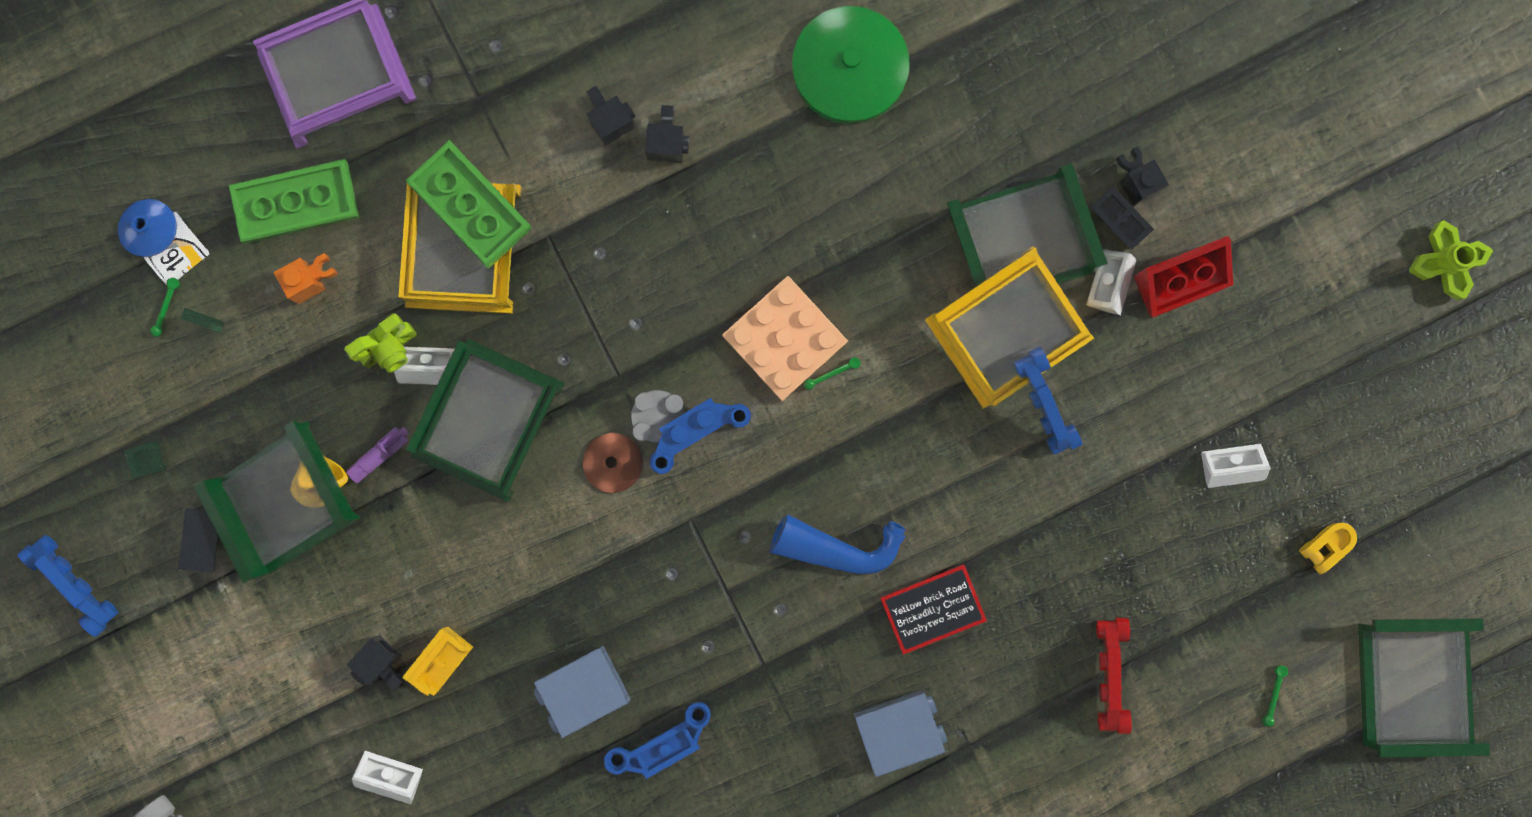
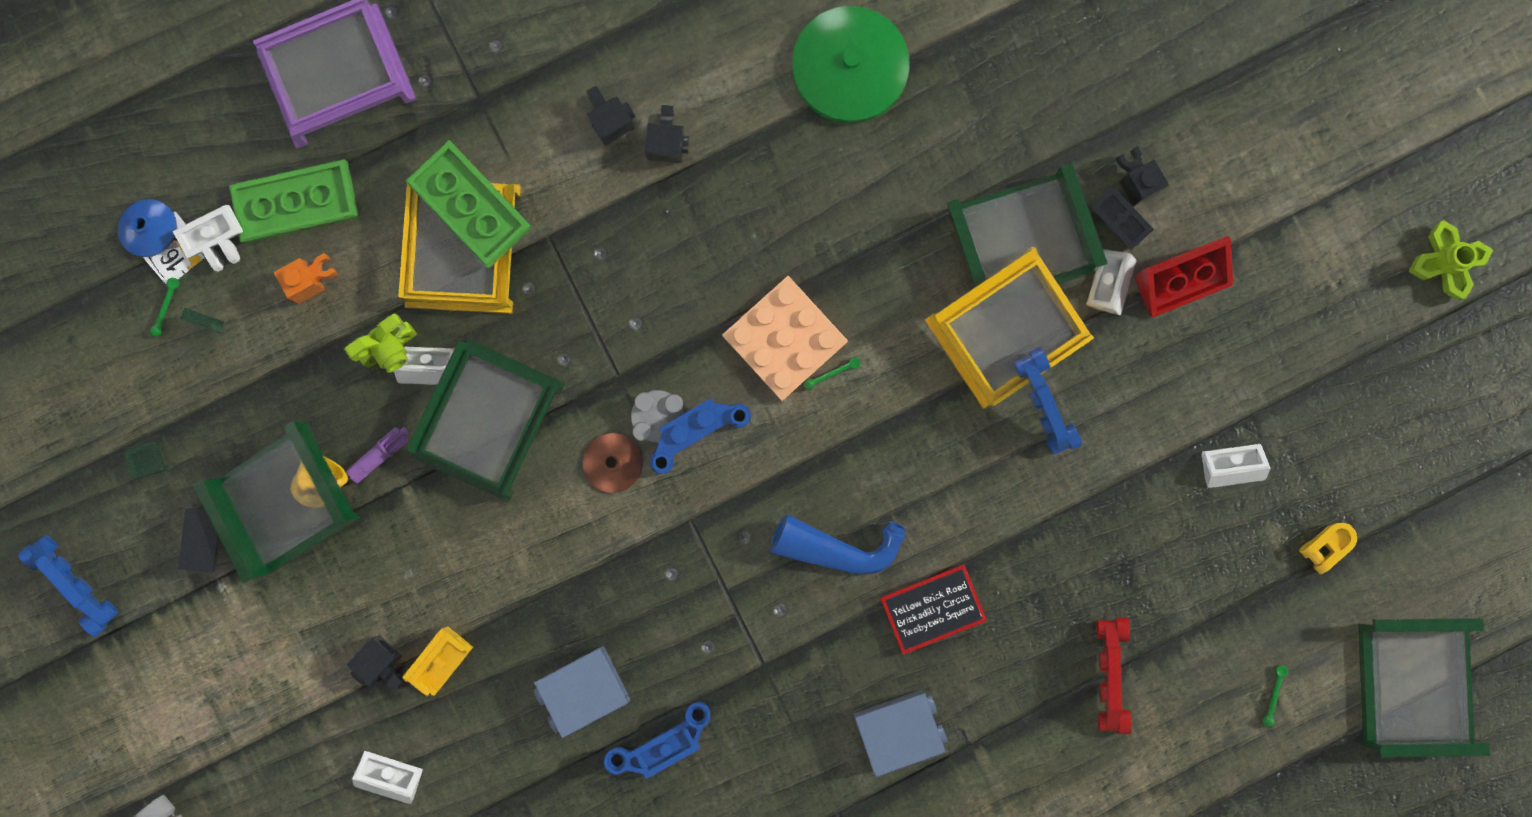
none -> white hinge [173,205,243,272]

